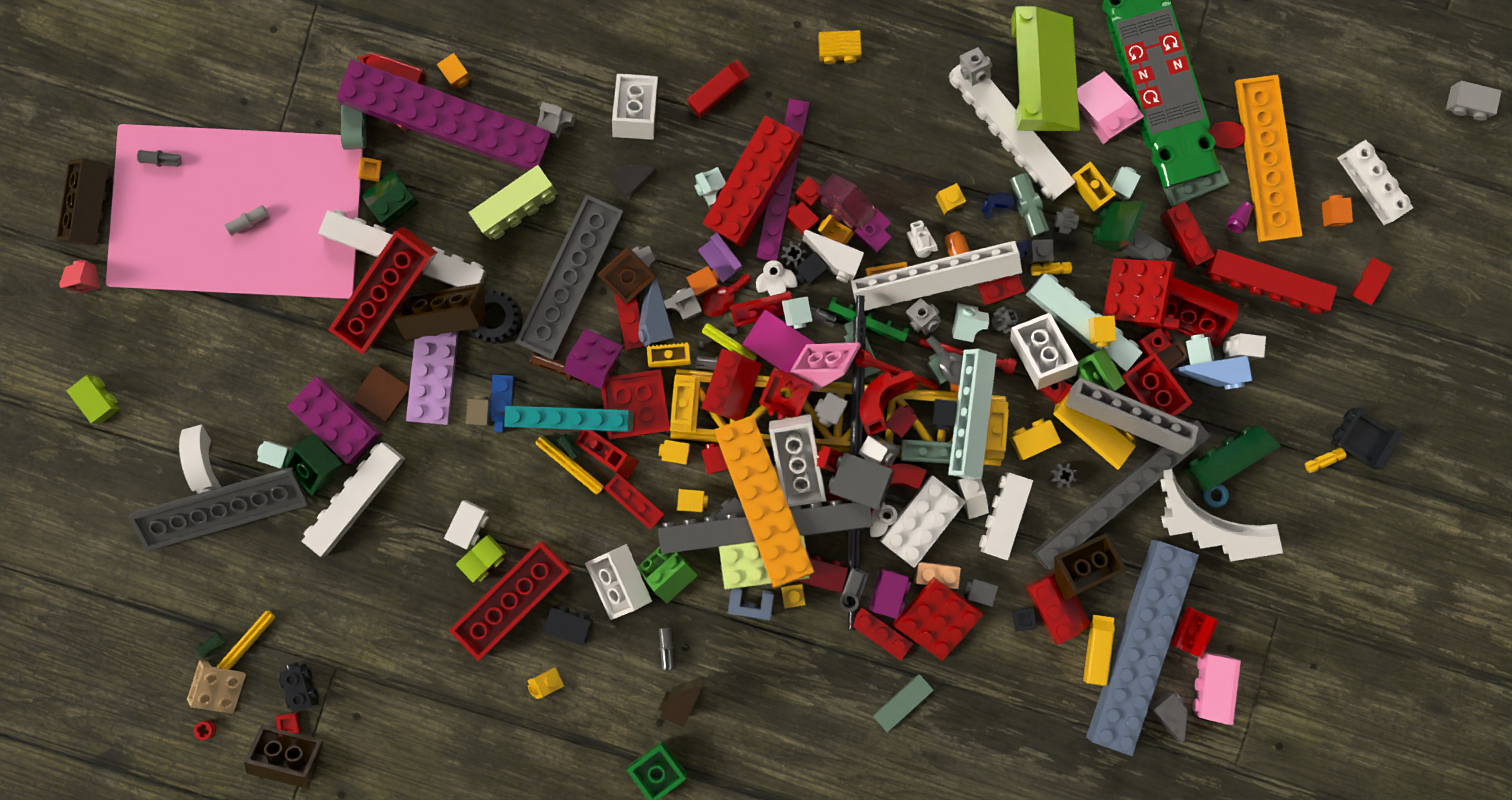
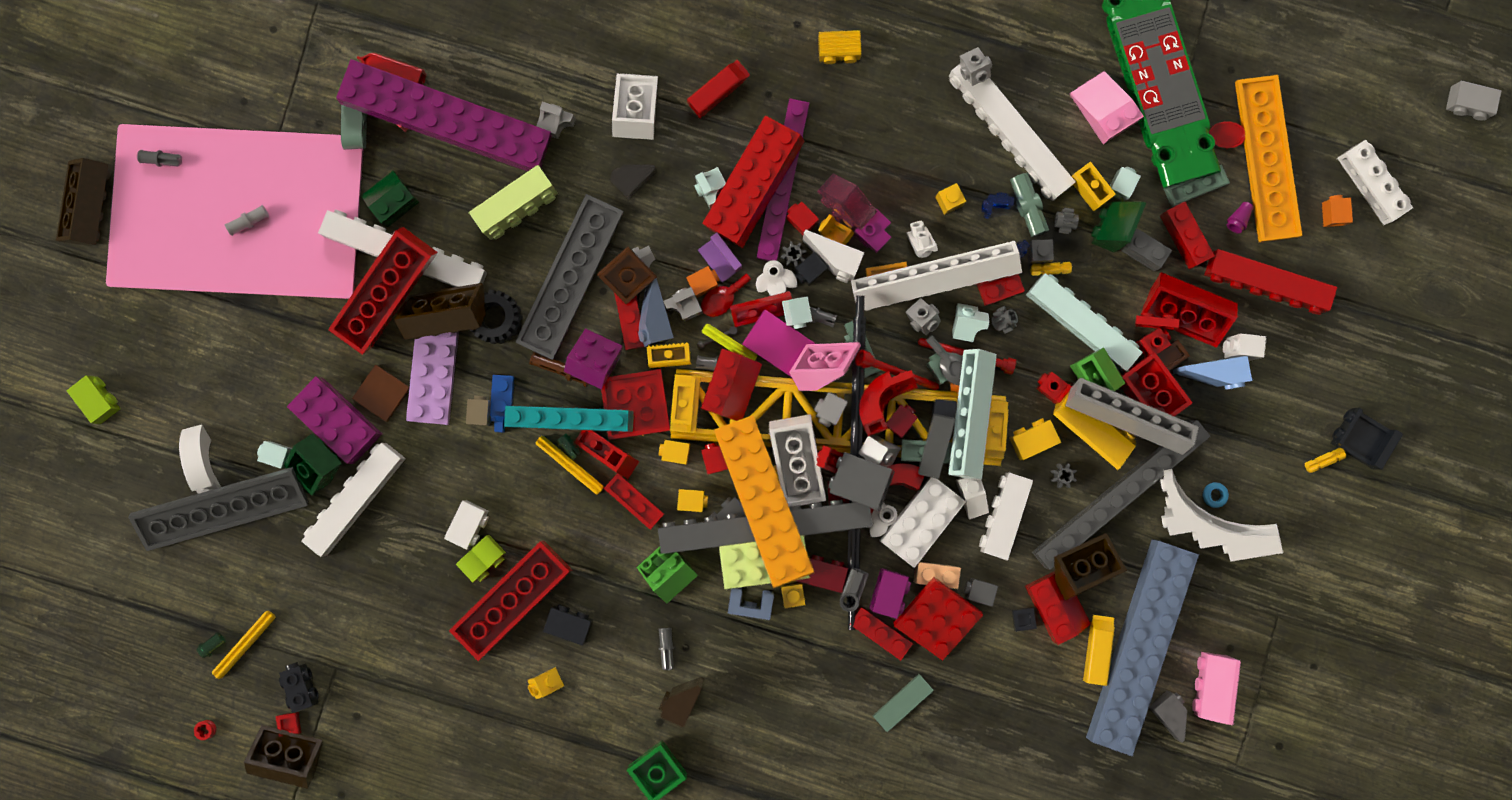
coral slope [59,260,101,293] -> none
tan bracket [187,660,246,714] -> none
light orange tile [357,157,382,182] -> none
light orange brick [437,53,472,90] -> none
white slope [585,544,652,620] -> none
red piece [758,367,813,420] -> none
red brick [795,176,824,210] -> none
green hinge [827,296,909,344] -> none
orange brick [944,231,970,256] -> none
white brick [1010,313,1078,390] -> none
lime slope [1011,6,1080,131] -> none
yellow brick [1088,316,1116,347] -> none
red plate [1103,258,1175,325] -> none
red bracket [1171,606,1218,658] -> none
dark green slope [1183,425,1281,491] -> none
light aqua brick [1186,334,1214,365] -> none
red slope [1351,257,1392,305] -> none
none -> dark grey tile [918,413,955,479]

